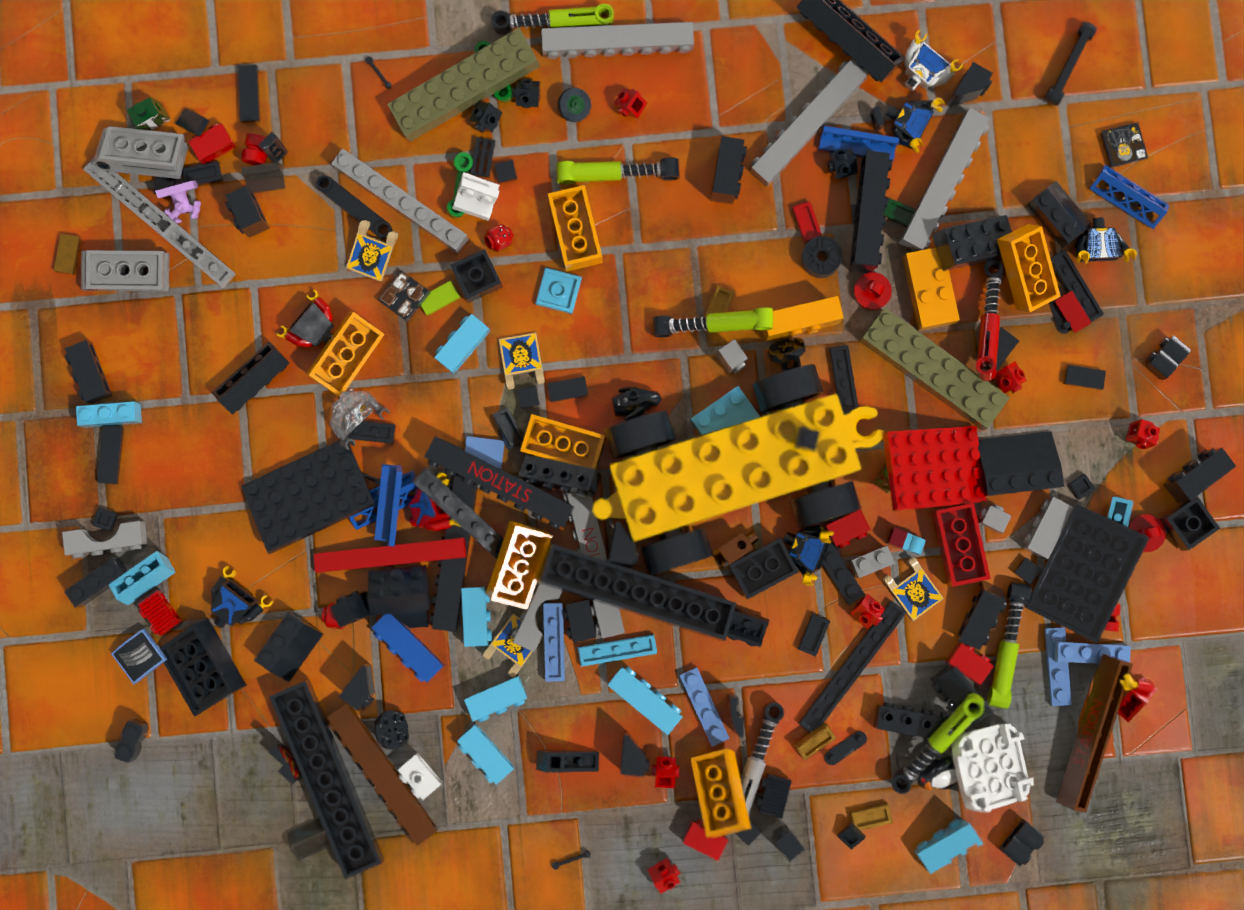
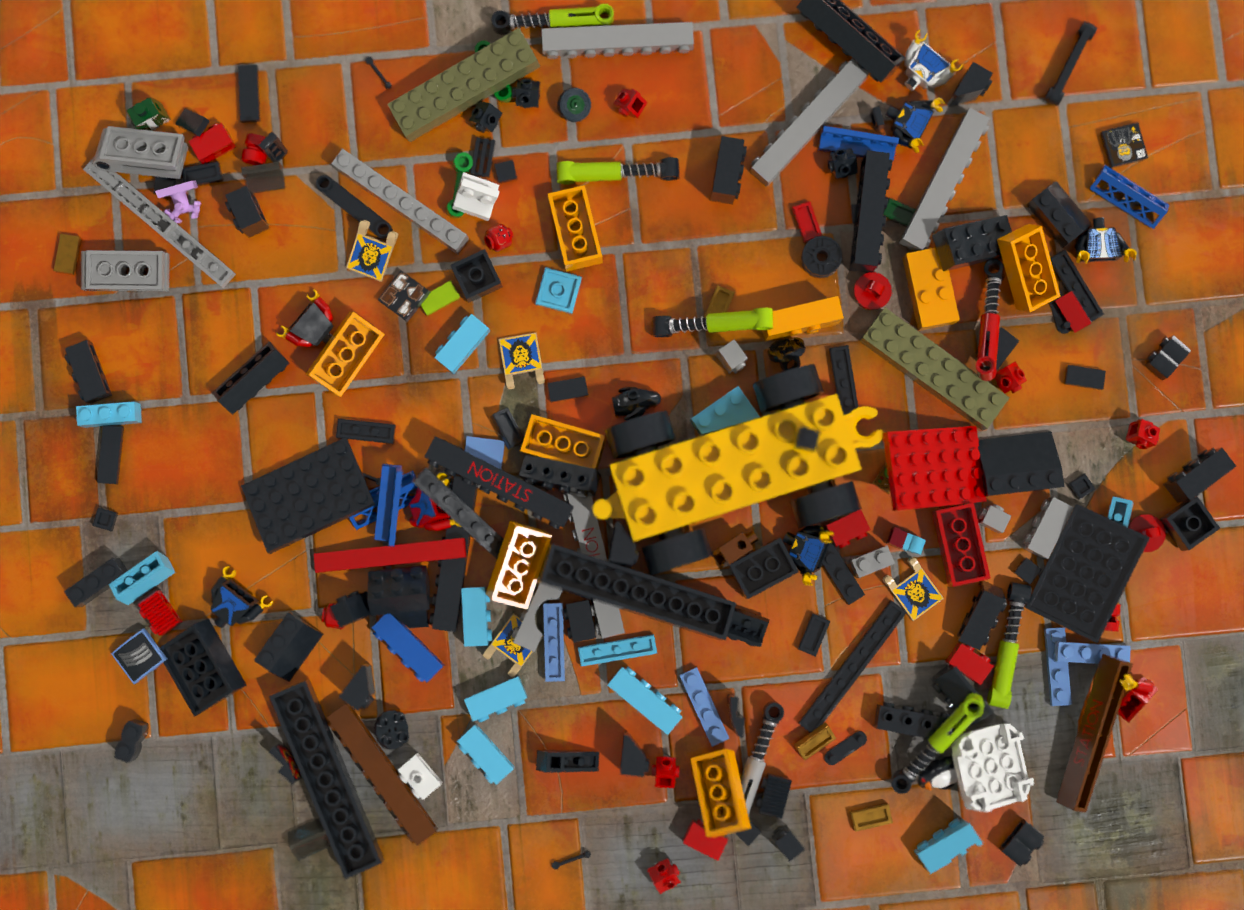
light grey arch [62,521,148,559] -> none
clear torso [330,389,390,450] -> none
black tile [517,386,540,409] -> none
black tile [837,822,866,850] -> none
red brick [850,594,885,629] -> none

